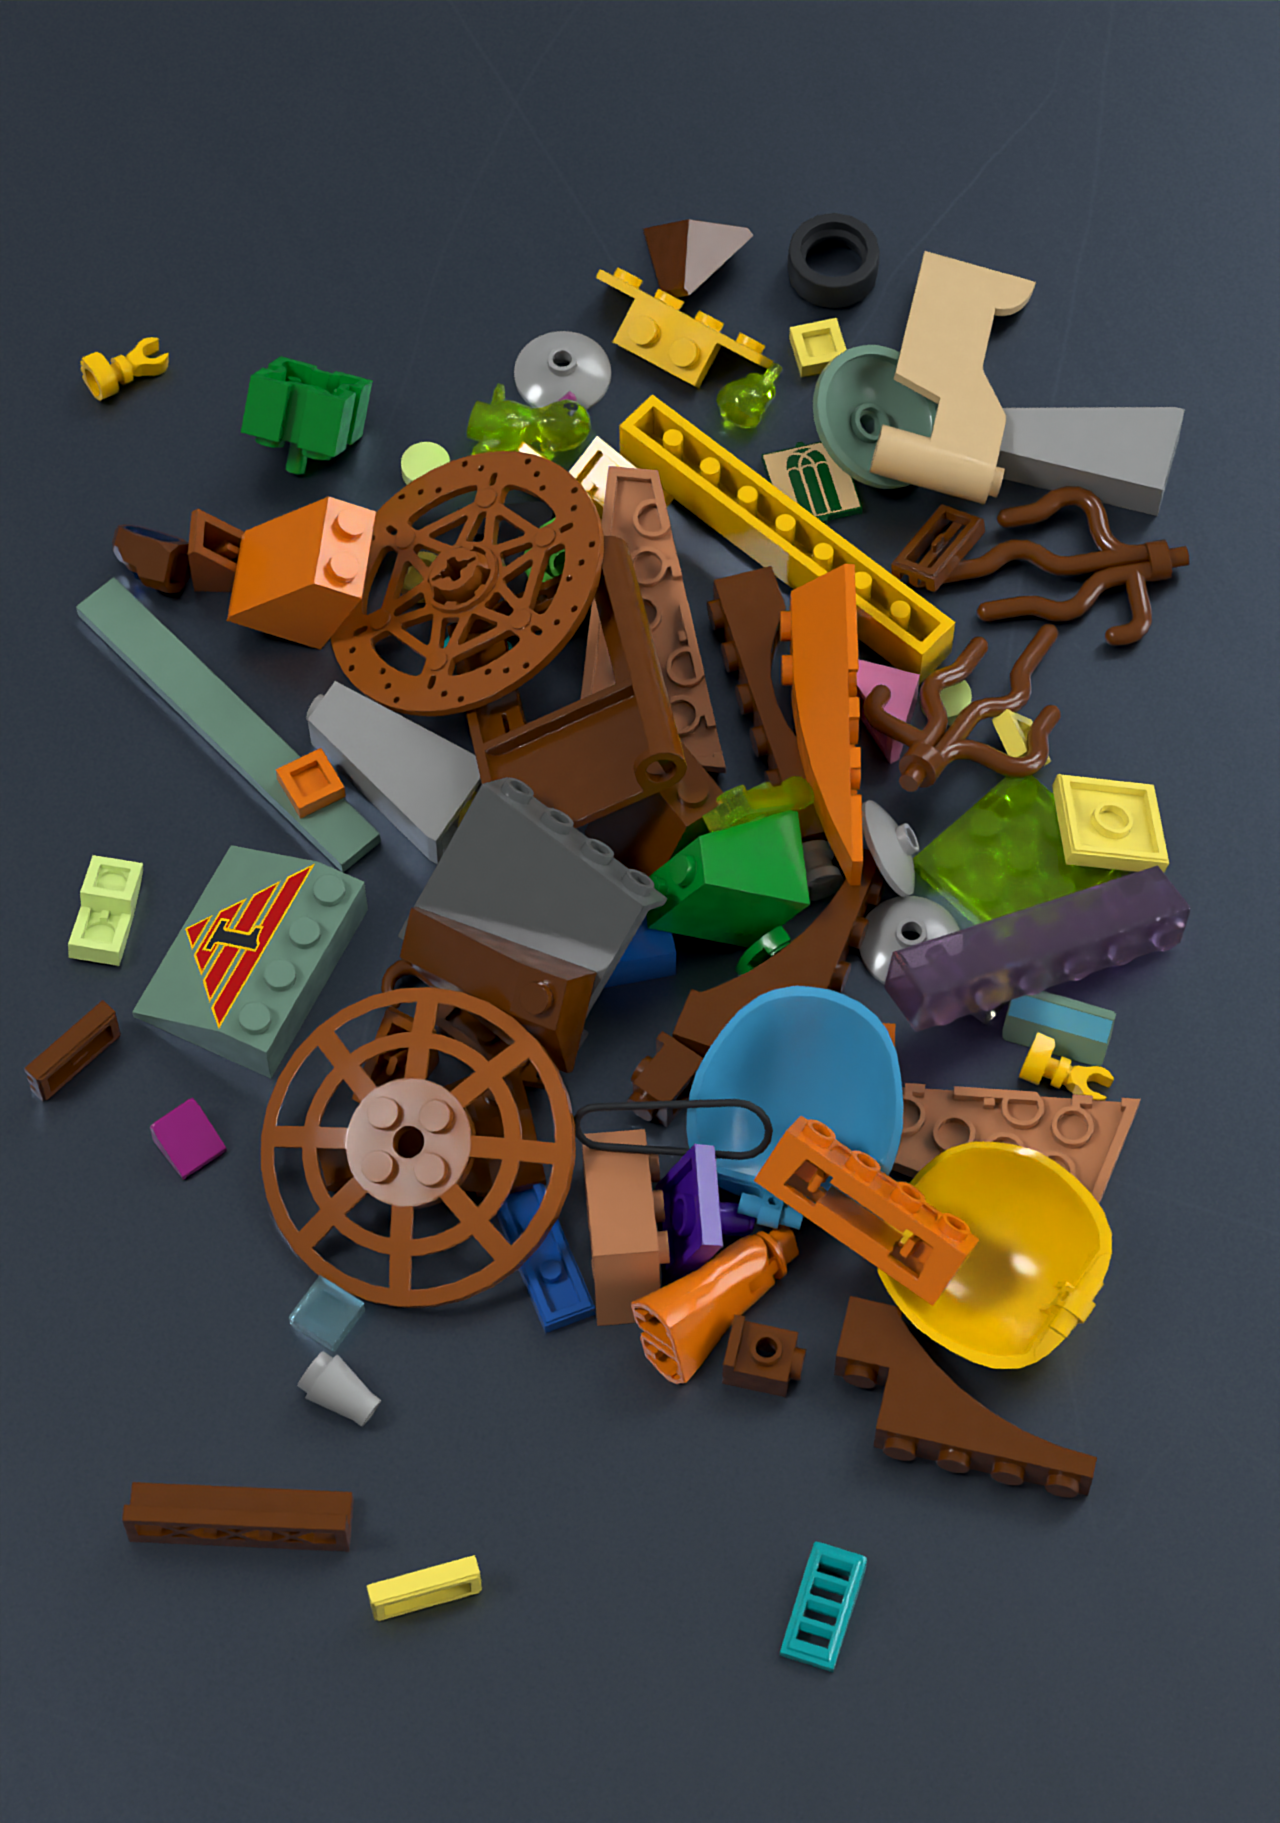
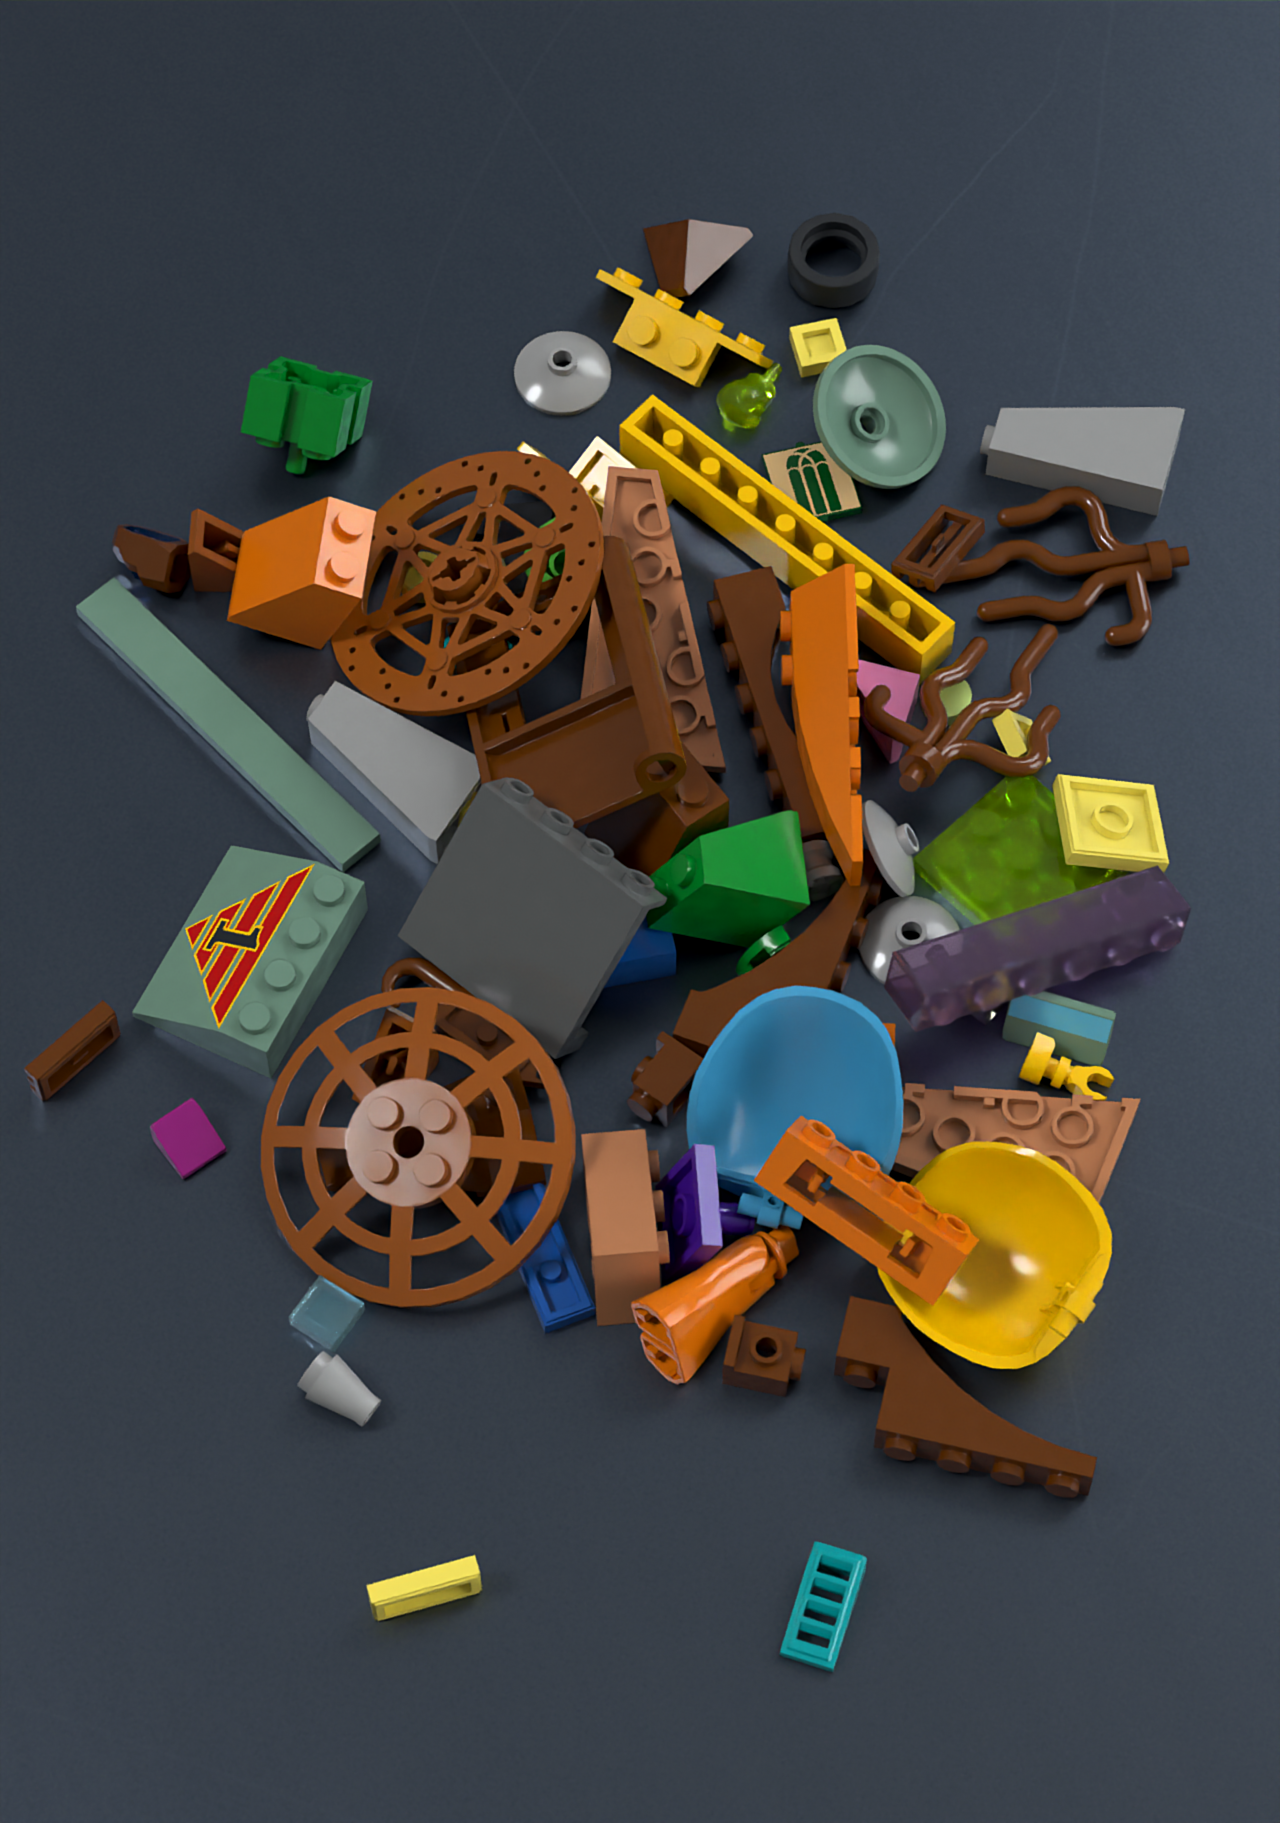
yellowish green slope [68,855,143,966] -> none
yellow piece [80,337,169,401] -> none
reddish brown fence [122,1482,354,1552] -> none
orange tile [276,748,346,819] -> none
reddish brown wedge [400,907,597,1073] -> none
yellowish green tile [401,442,450,485] -> none
clear neon green animal [467,383,591,455] -> none
black piece [574,1099,773,1160] -> none
clear neon green hinge [702,776,815,833] -> none
tan door [869,251,1036,504] -> none

